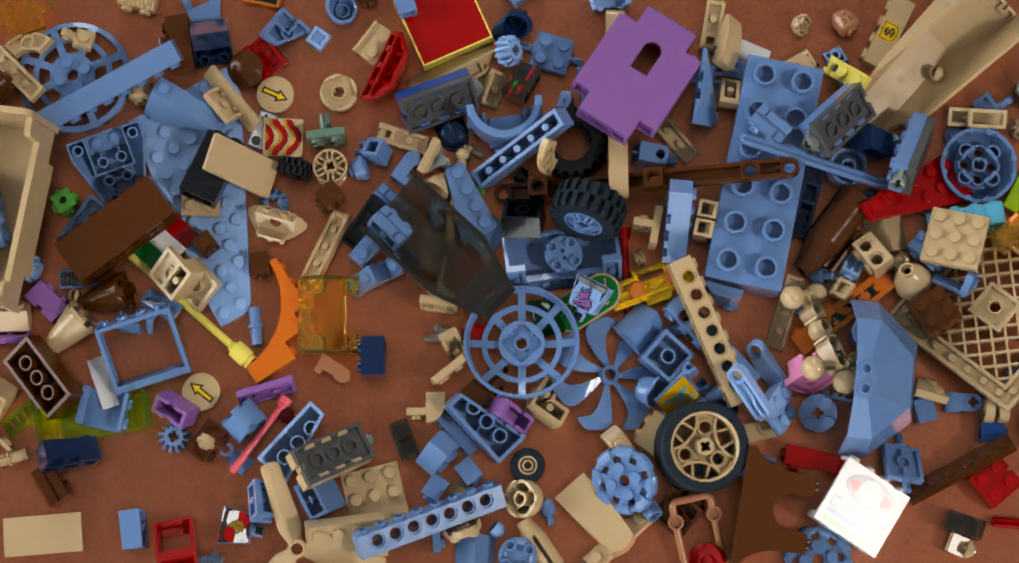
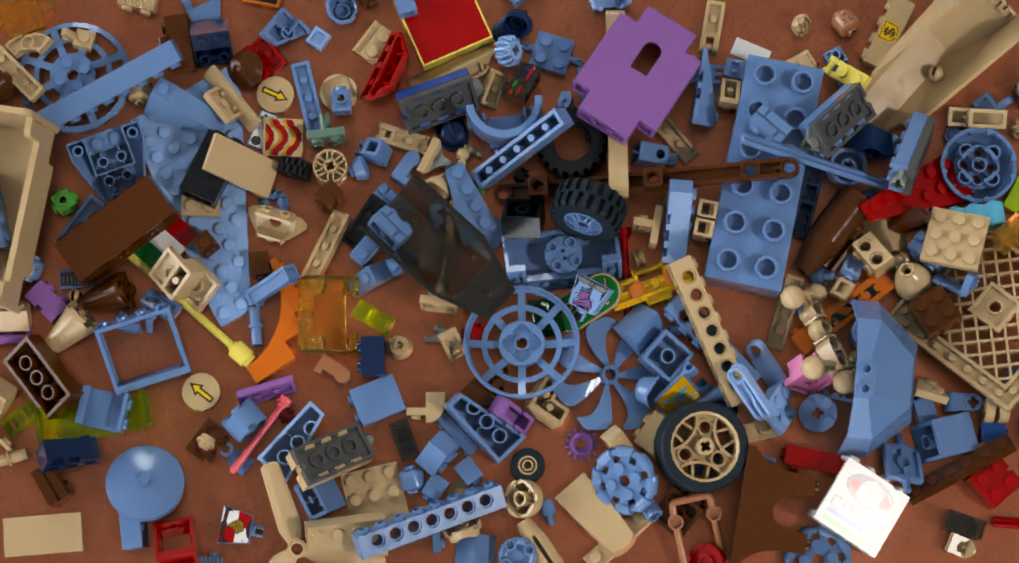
white sticker [87,355,120,410] -> none
medium lavender brick [151,389,200,429] -> none
medium blue gear [158,422,191,454] -> none
medium blue hinge [247,478,274,524] -> none
tan plate [430,354,466,387] -> none
light blue hinge [488,520,505,538] -> none
tan tile [537,137,558,177] -> none
medium blue slope [704,280,744,313] -> none
tan slope [711,14,742,71] -> none
none -> medium blue dish [106,446,185,522]
none -> medium blue container [244,263,301,307]
none -> medium blue plate [290,60,322,131]
none -> medium blue brick [331,86,353,116]
none -> medium blue brick [347,373,406,428]
none -> clear neon green slope [351,300,396,336]
none -> tan cone [387,334,413,360]
none -> medium blue head [398,464,426,494]
none -> medium lavender gear [564,427,599,462]
none -> reddish brown slope [888,205,931,234]
none -> medium blue slope [910,411,979,464]

